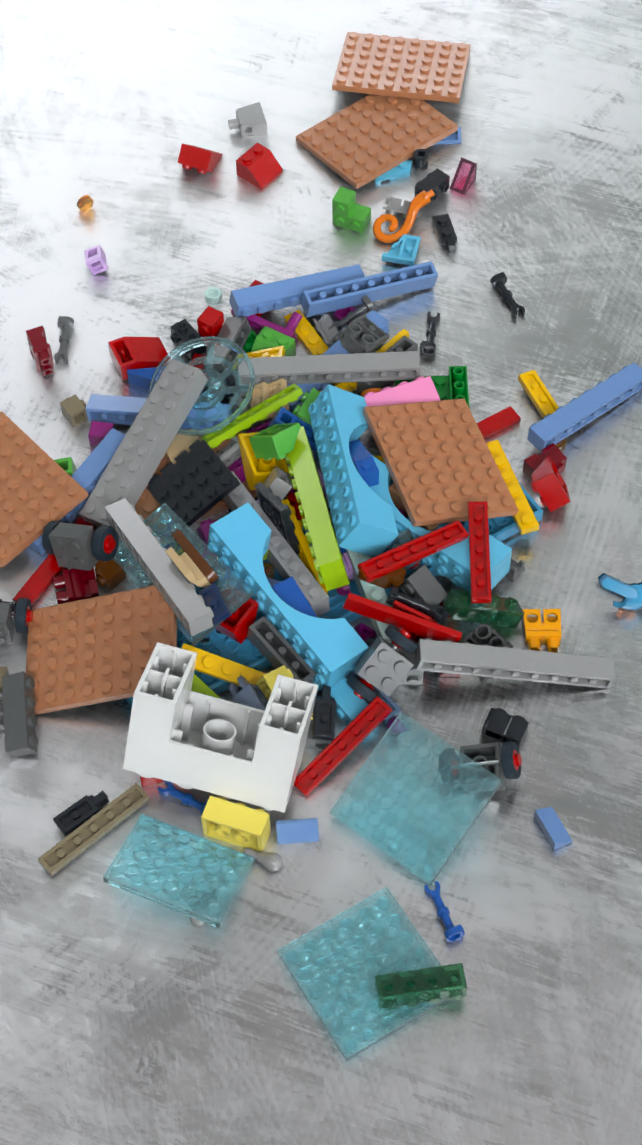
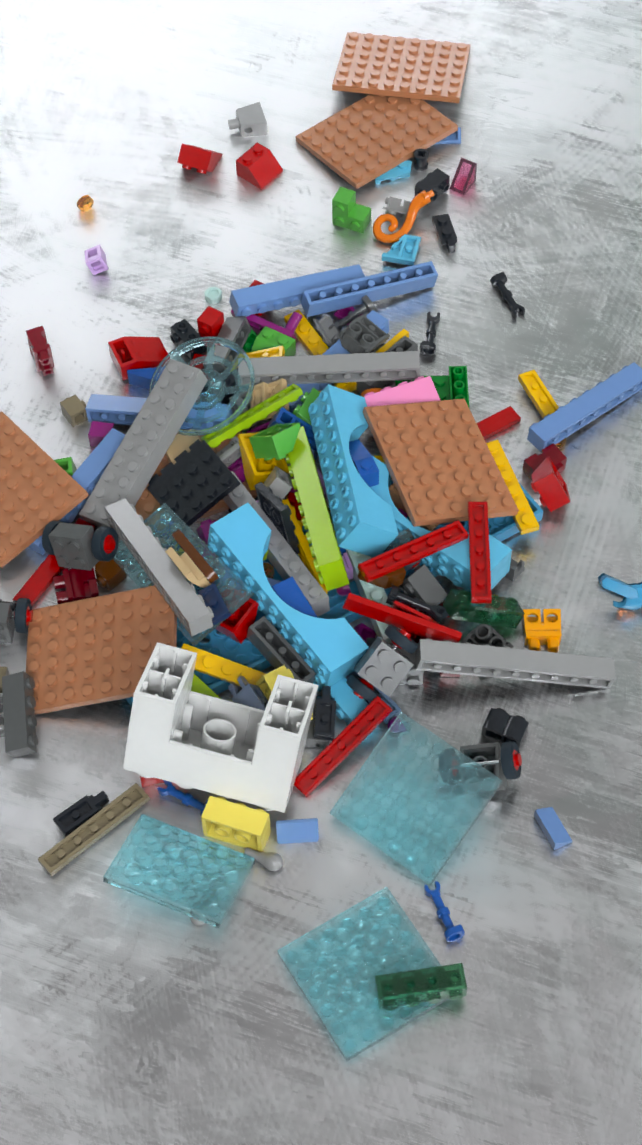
dark grey piece [54,316,74,364] -> none

